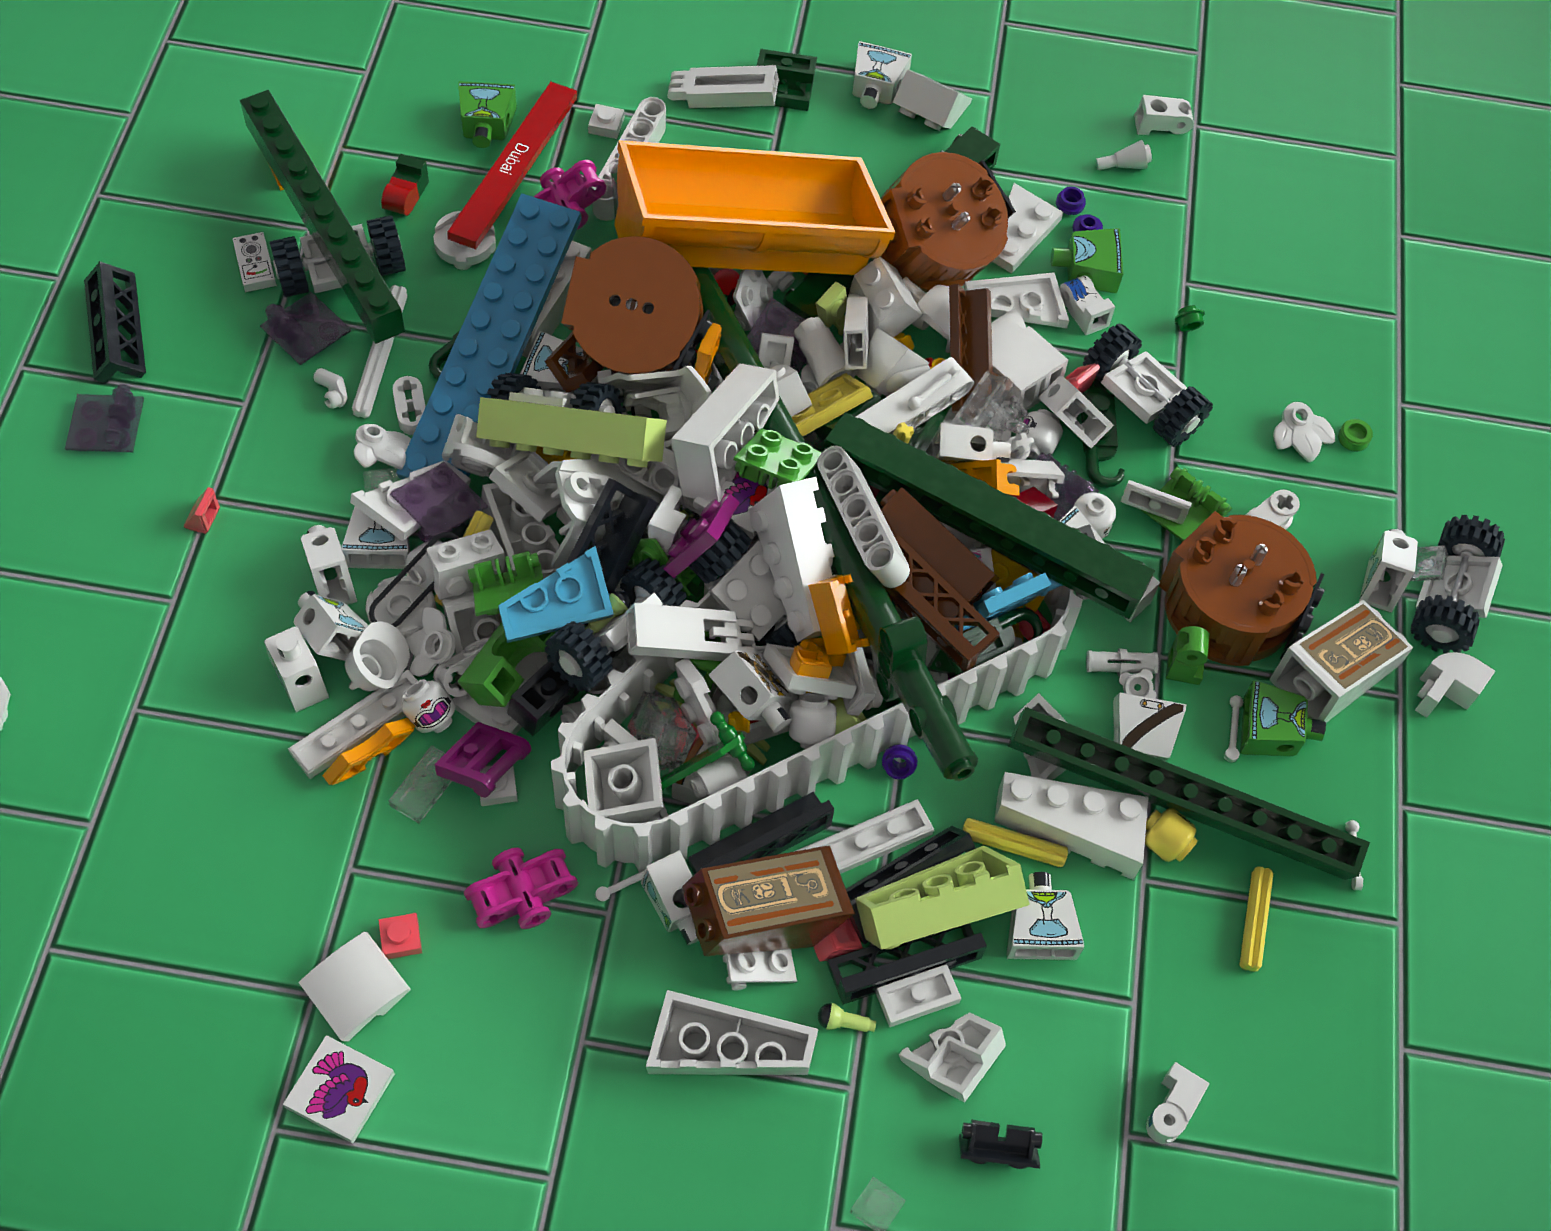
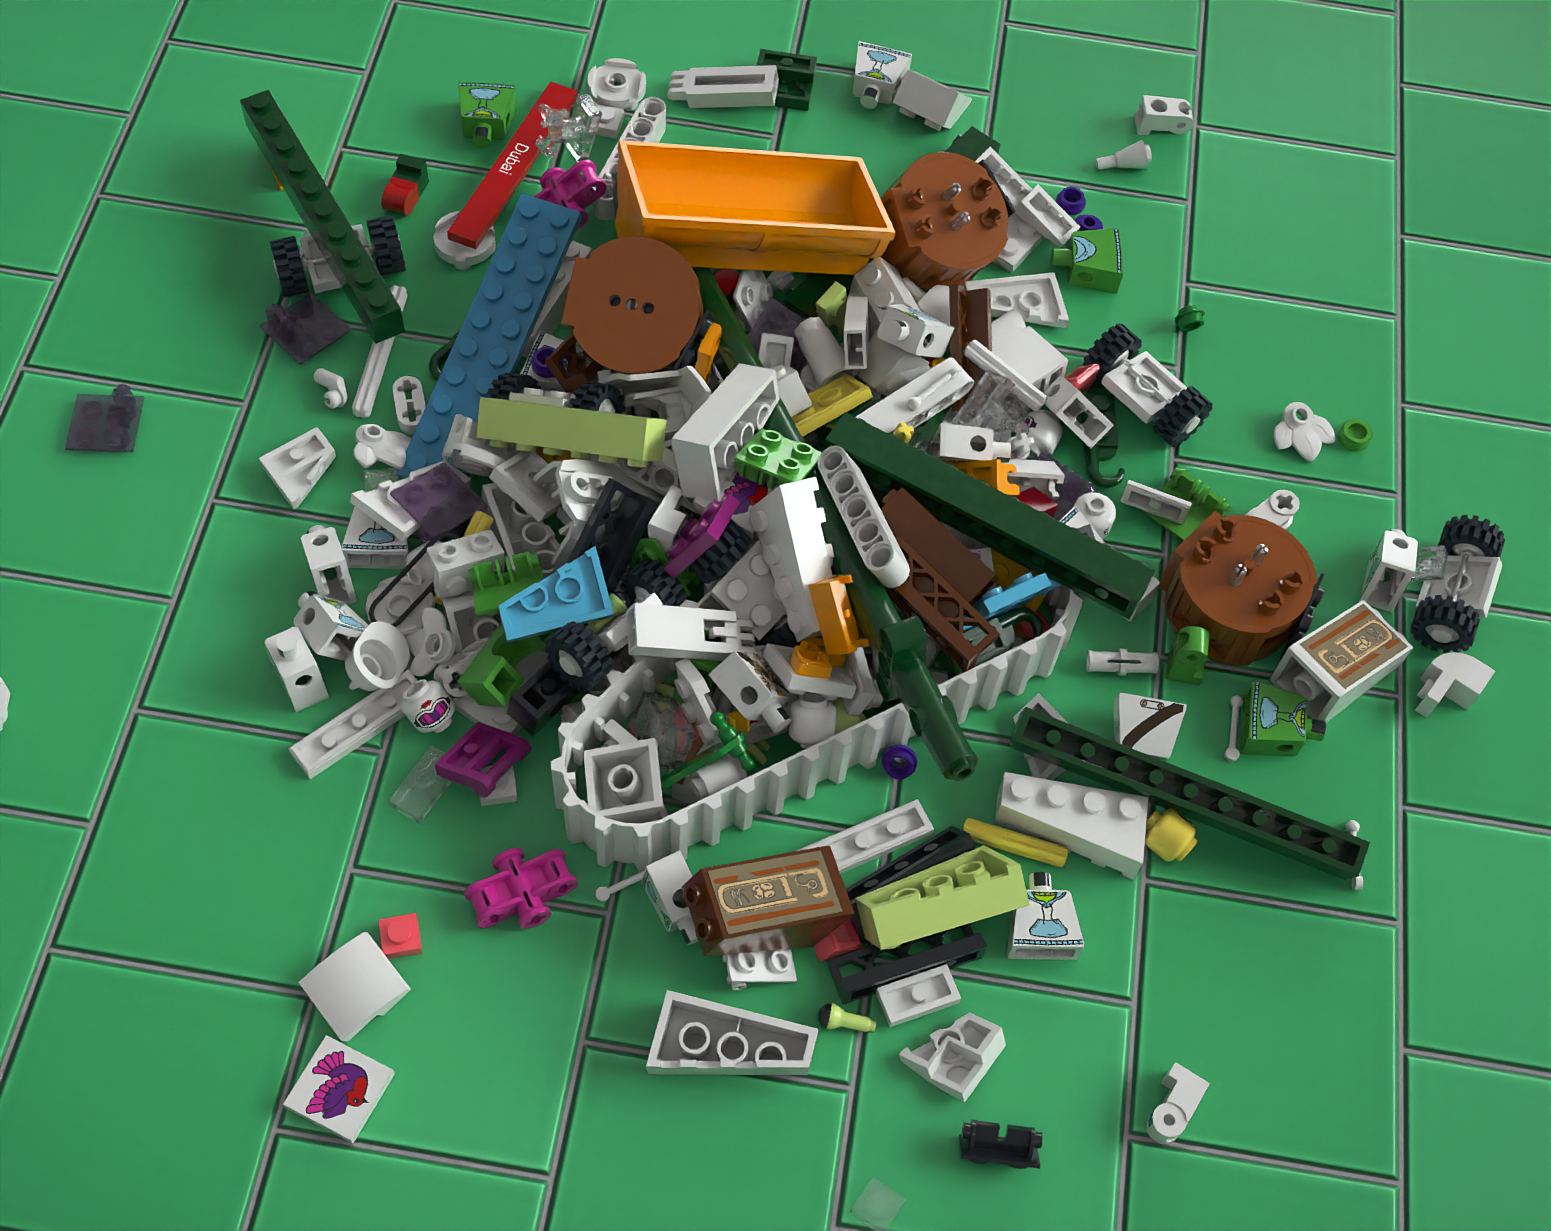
black fence [84,261,146,384] -> none
coral slope [184,487,220,534] -> none
white tile [232,232,277,292] -> none
light orange tile [322,718,415,785] -> none
black fence [688,791,835,874] -> none
white leg [1060,275,1115,335] -> none
white plate [1119,669,1156,699] -> none
light yellow axle [1240,867,1273,972] -> none
none -> white wing [259,427,336,510]
none -> dark purple plate [531,346,564,378]
none -> clear piece [535,94,602,162]
none -> white plate [588,58,646,111]
none -> white torso [877,303,954,358]
none -> white axle [964,340,1047,411]
none -> white slope [975,147,1080,248]

